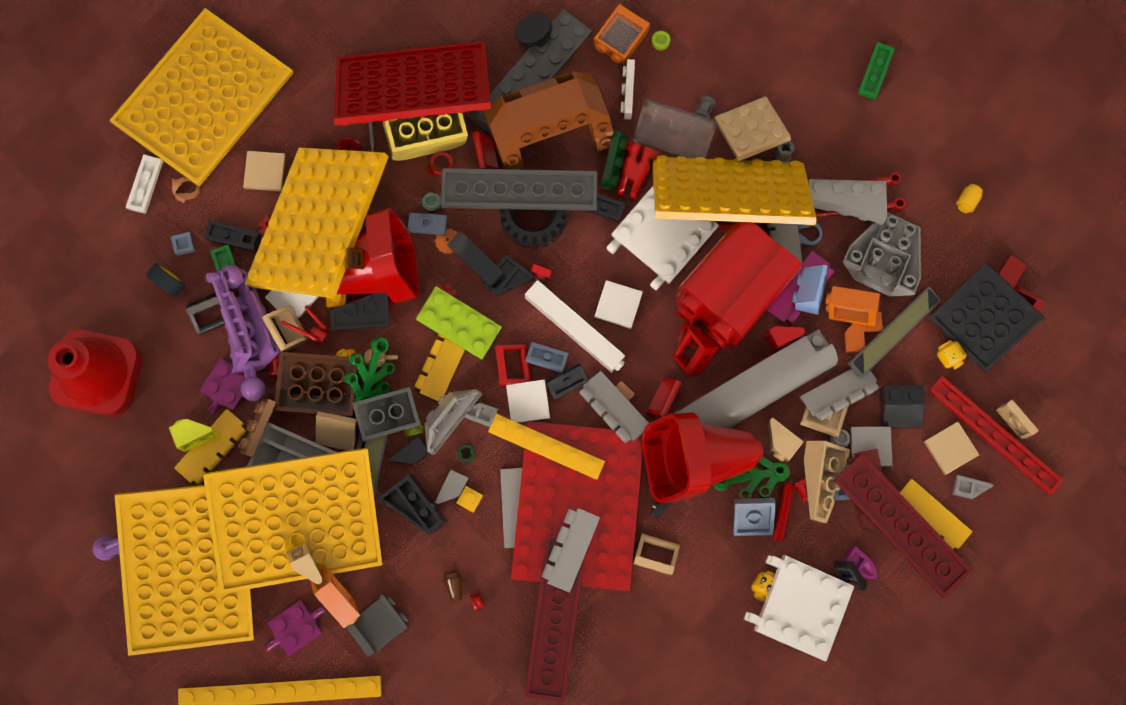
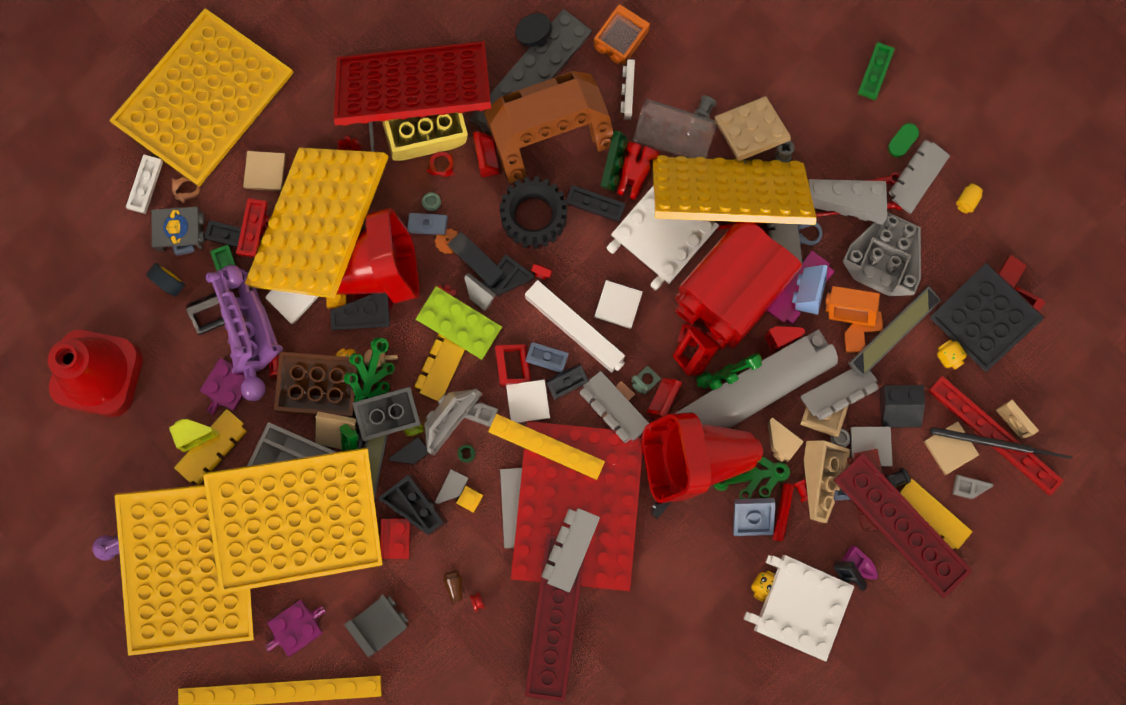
medium nougat plate [238,399,276,458] -> none
tan tile [262,305,309,352] -> none
red plant [281,306,329,345] -> none
tan tile [287,543,322,584] -> none
orange window [310,565,360,628] -> none
reddish brown slope [345,248,363,269] -> none
dark grey plate [441,168,597,211] -> none
tan tile [633,533,680,575] -> none
lime tile [651,31,670,51] -> none
none -> dark grey panel [151,207,206,252]
none -> red plate [236,198,268,258]
none -> green plate [340,424,359,451]
none -> red plate [380,519,411,559]
none -> light grey tile [464,273,496,311]
none -> sand green bracket [631,366,661,395]
none -> green plant [696,353,762,390]
none -> black bush [885,467,911,488]
none -> green tile [888,123,919,158]
none -> light grey windscreen [889,140,950,214]
none -> black piece [930,427,1073,459]

